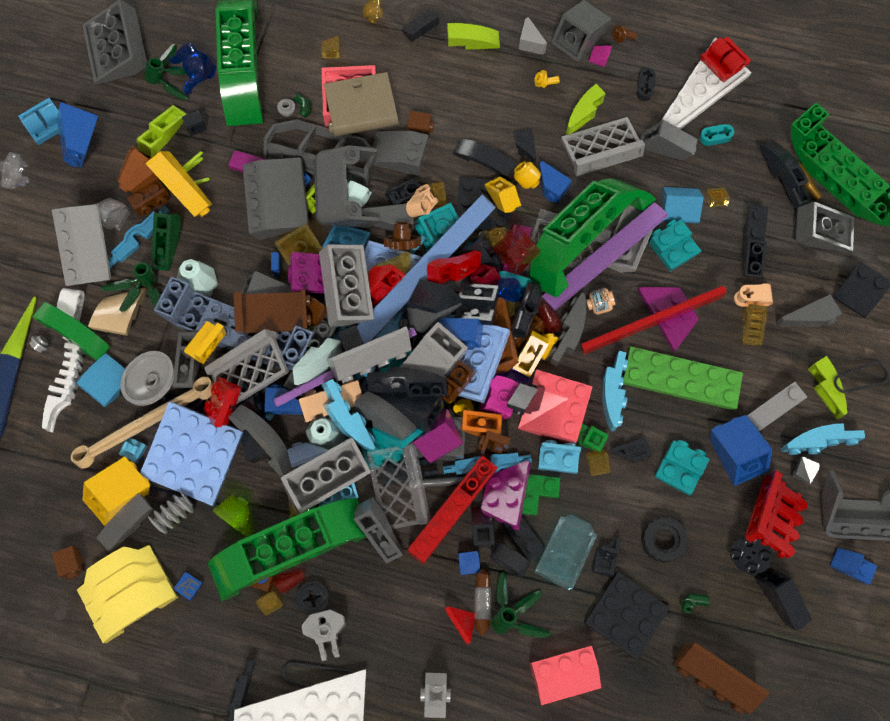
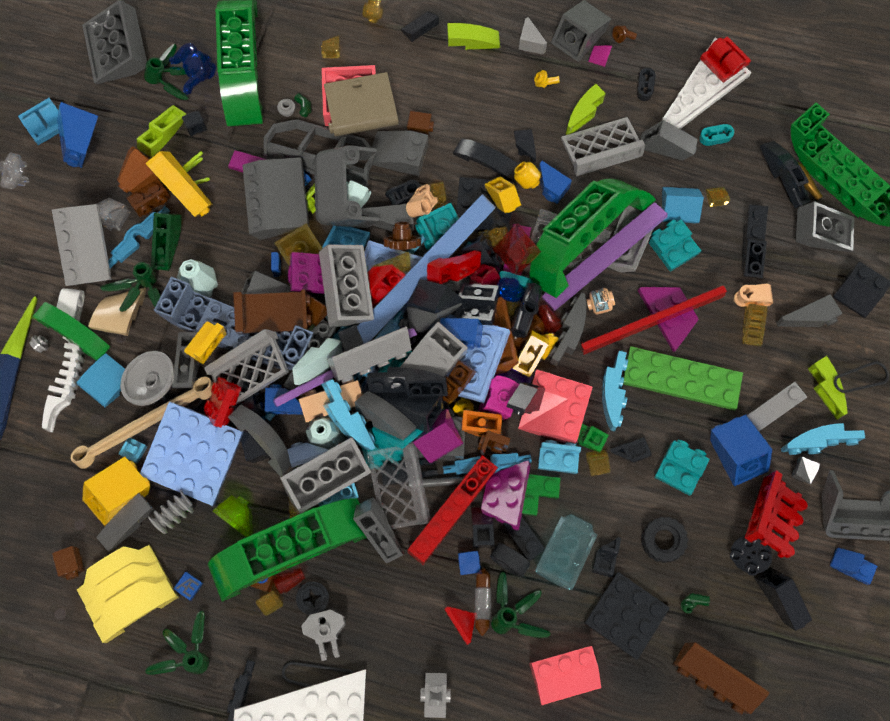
none -> dark green plant [145,611,209,675]

